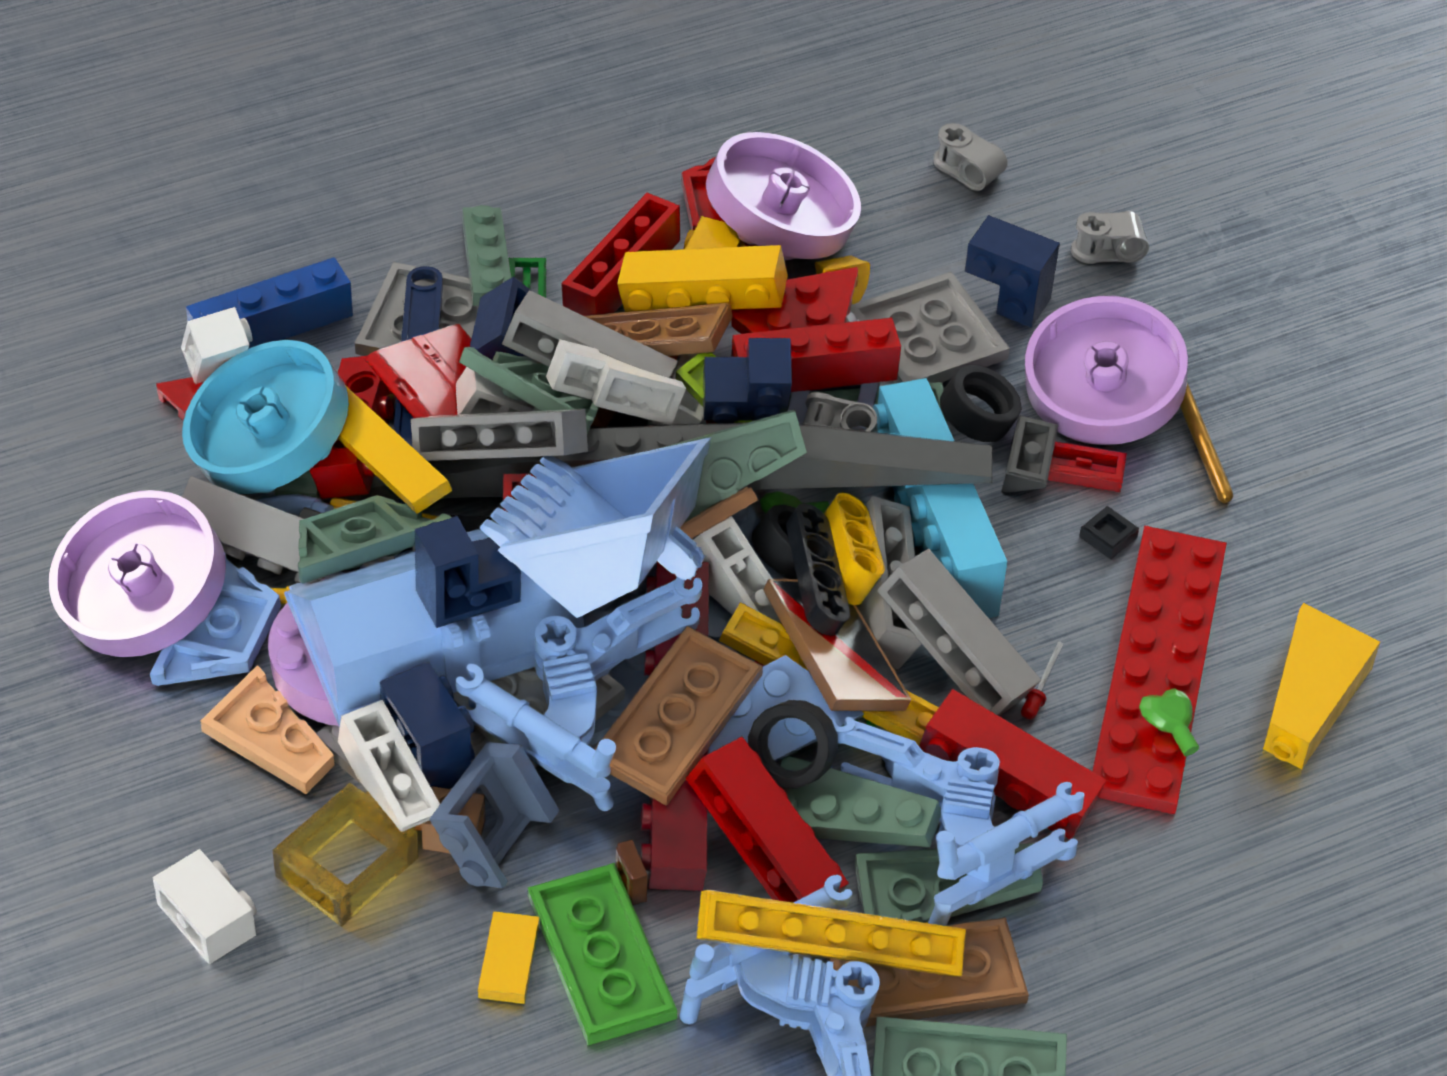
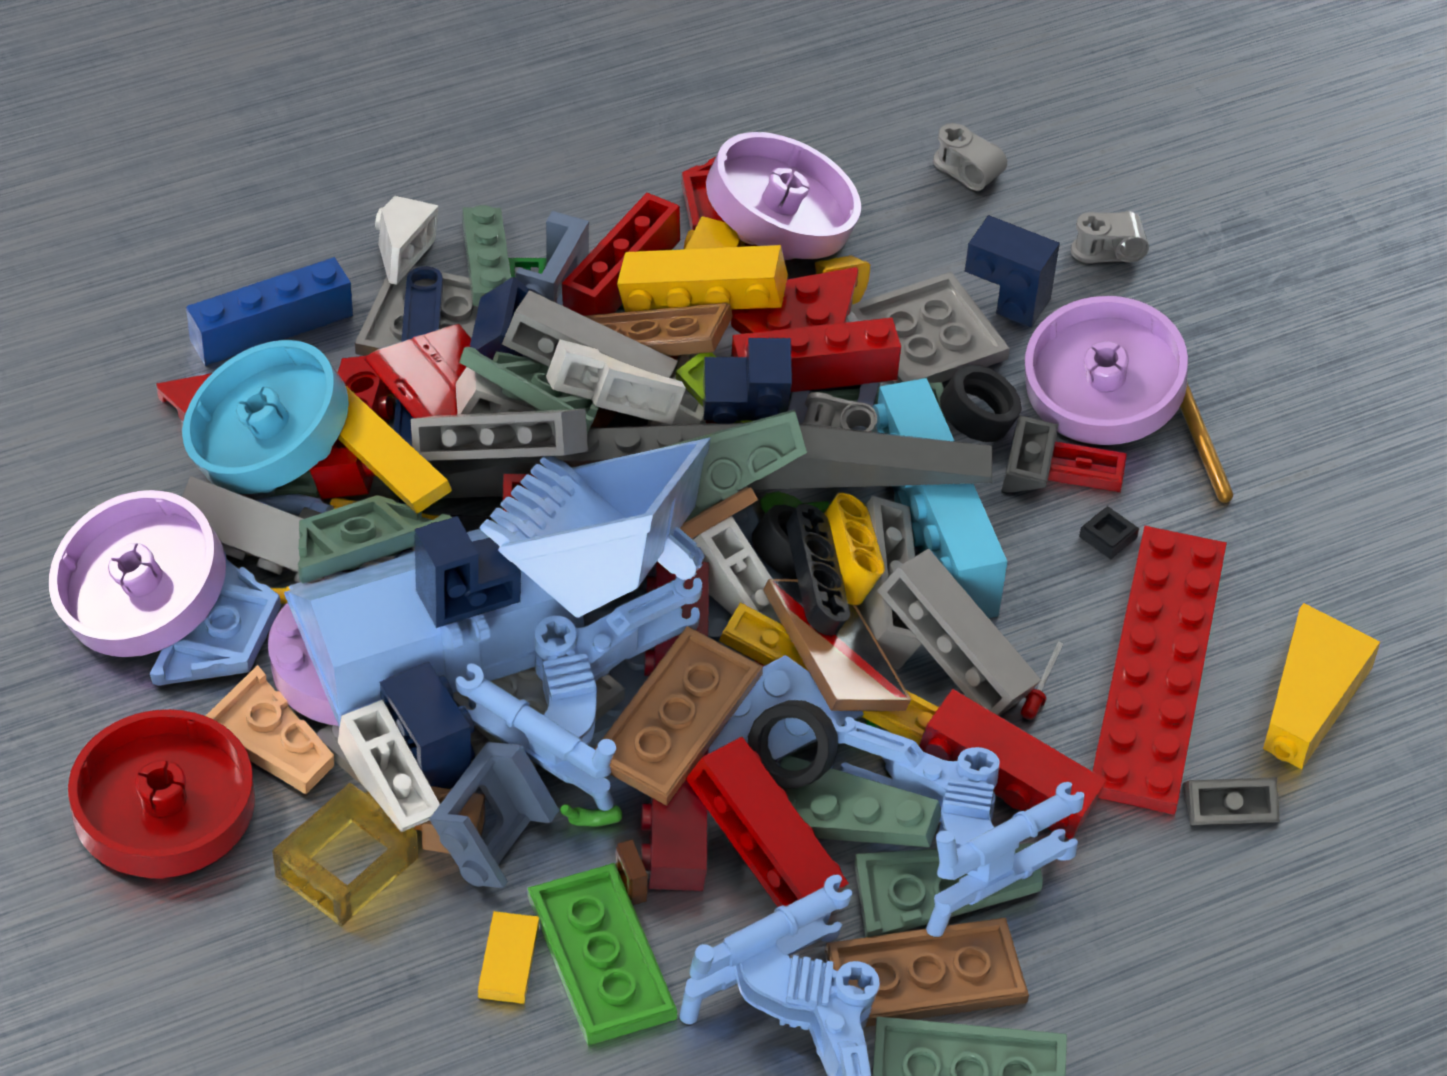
white brick [153,849,257,965] -> none
white brick [181,307,252,384] -> none
yellow tile [696,890,966,977] -> none
bright green rock [1139,688,1200,756] -> none
none -> red piece [68,709,255,879]
none -> white slope [375,196,439,285]
none -> sand blue window [516,211,589,306]
none -> bright green piece [560,804,623,827]
none -> dark grey slope [1183,777,1280,826]

